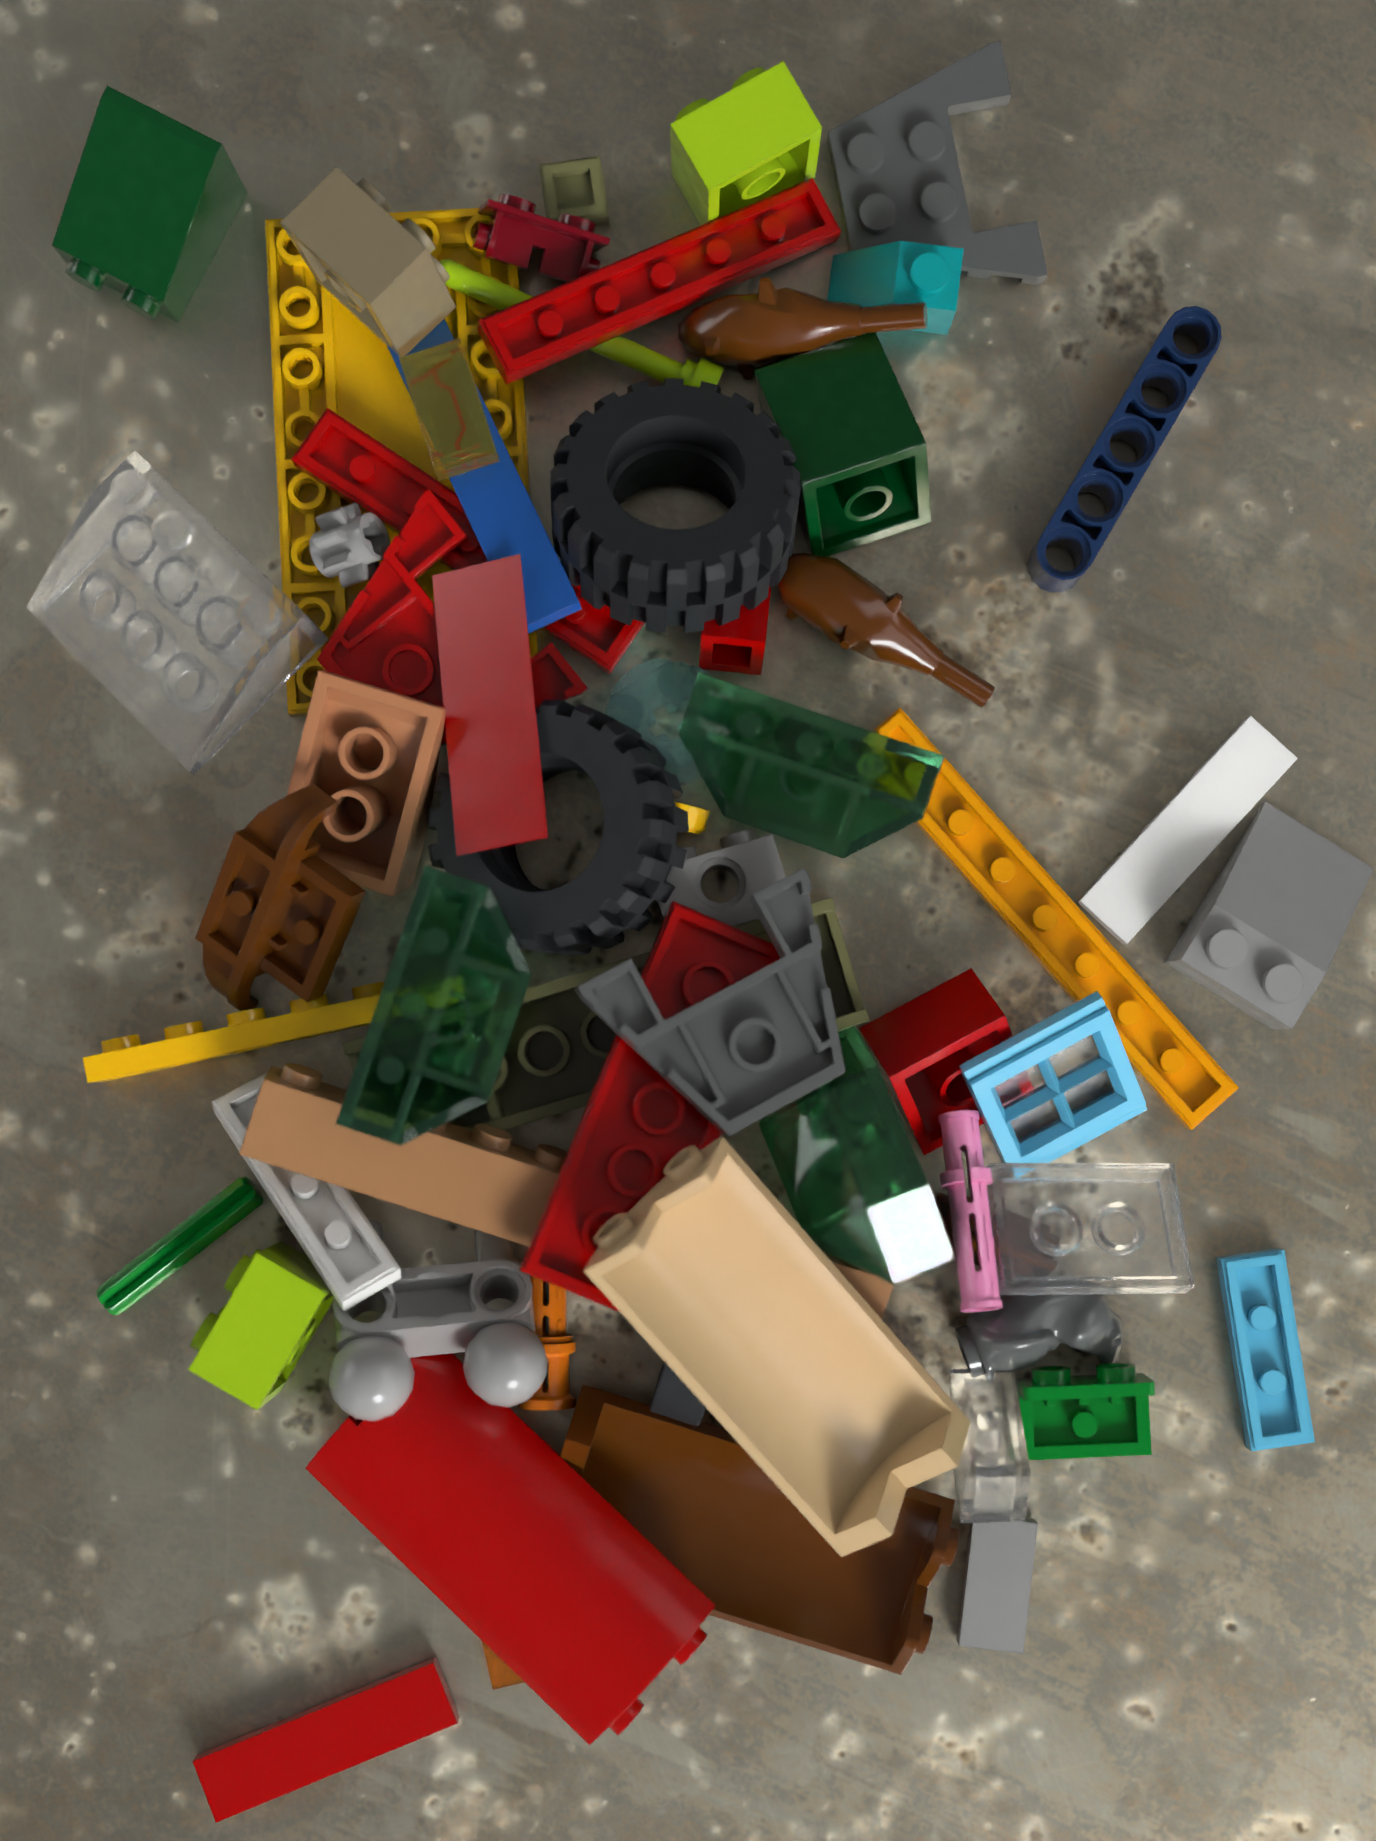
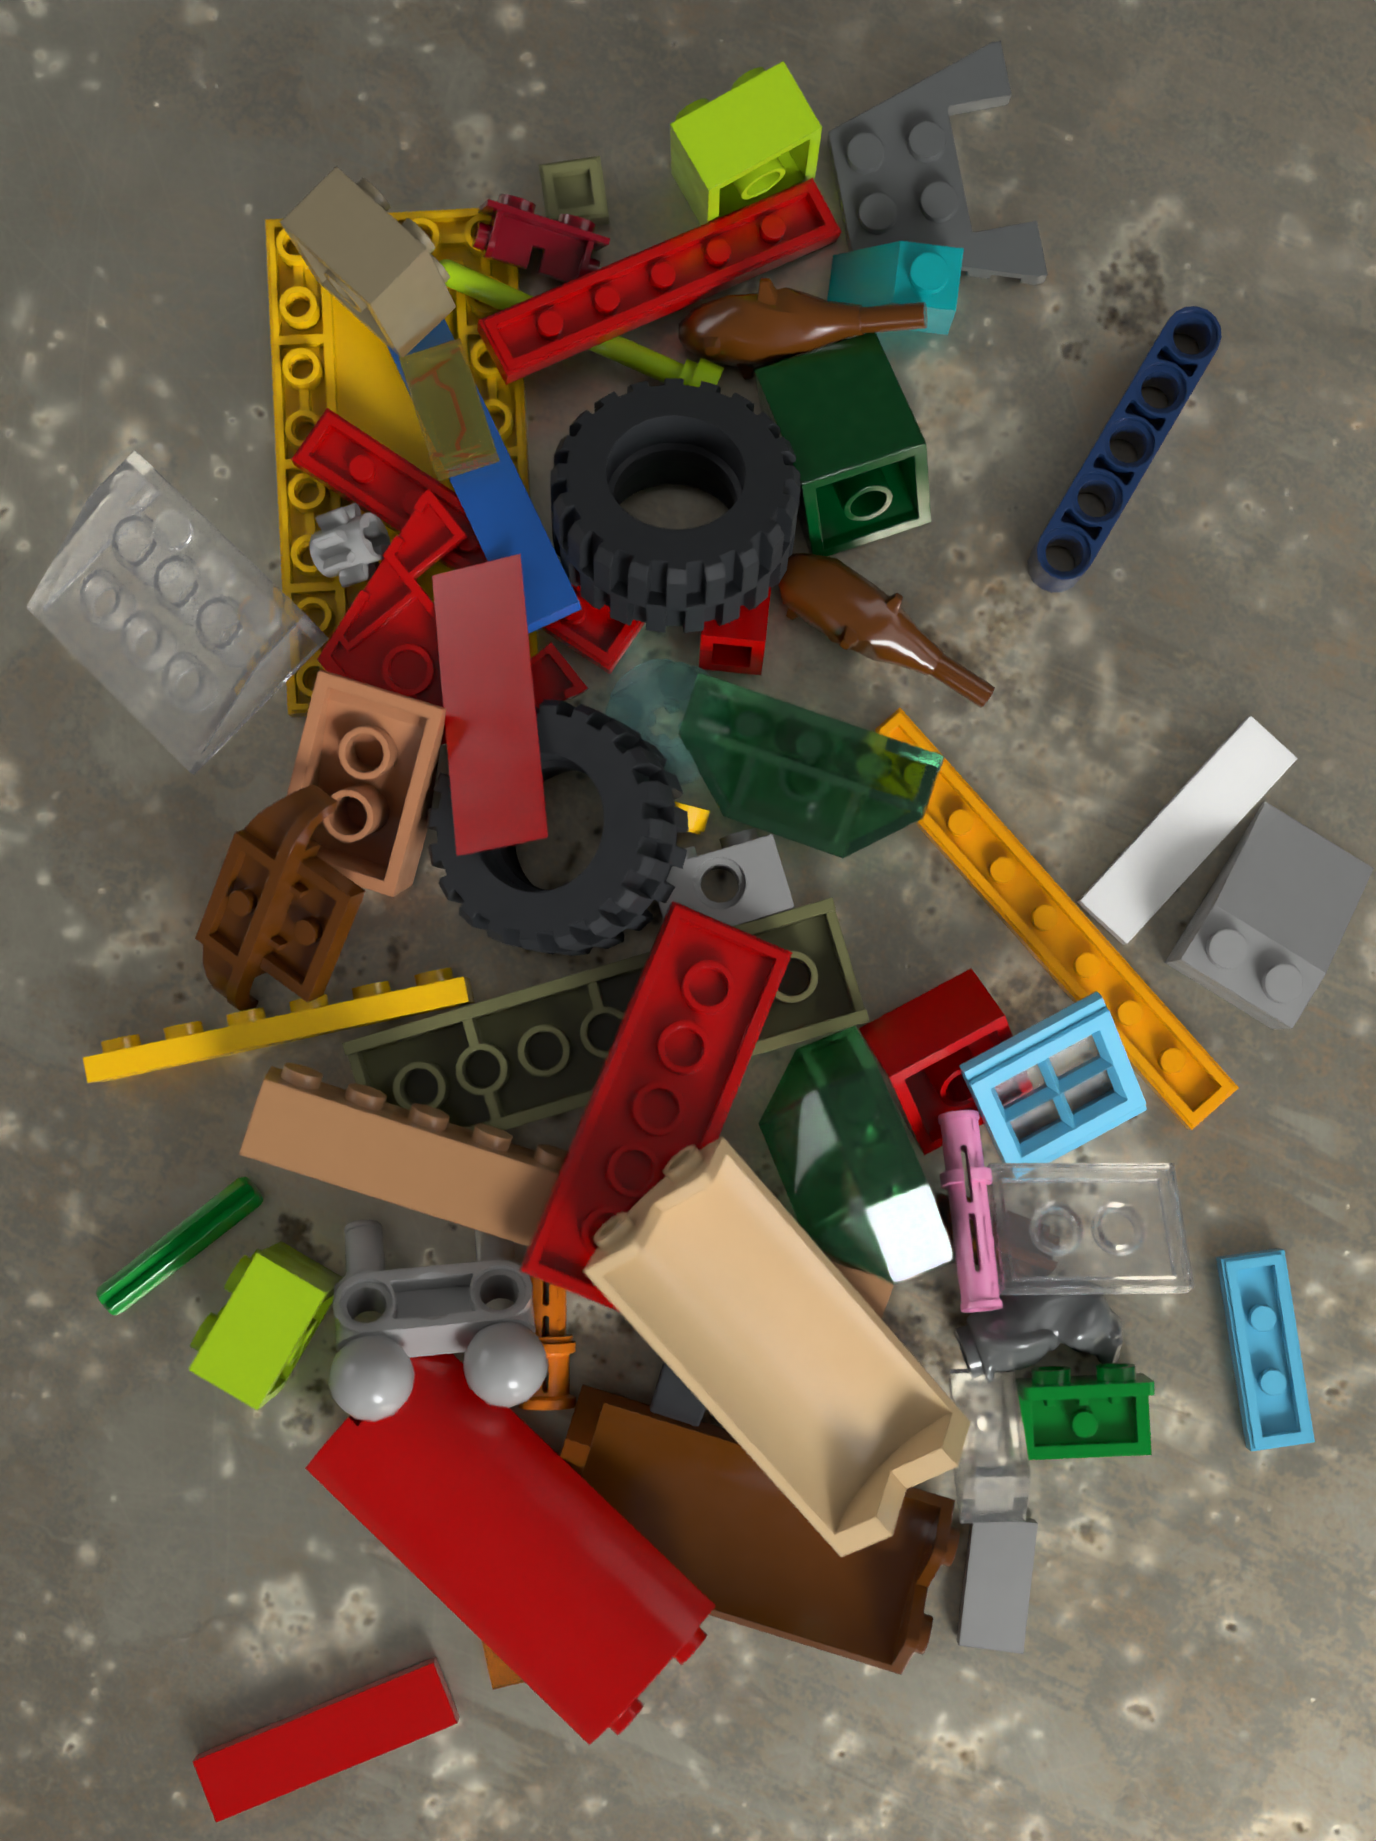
dark green slope [52,86,248,322] -> none
white tile [212,1072,401,1312] -> none
clear green wedge [336,865,532,1146] -> none
dark grey wing [575,868,845,1137] -> none

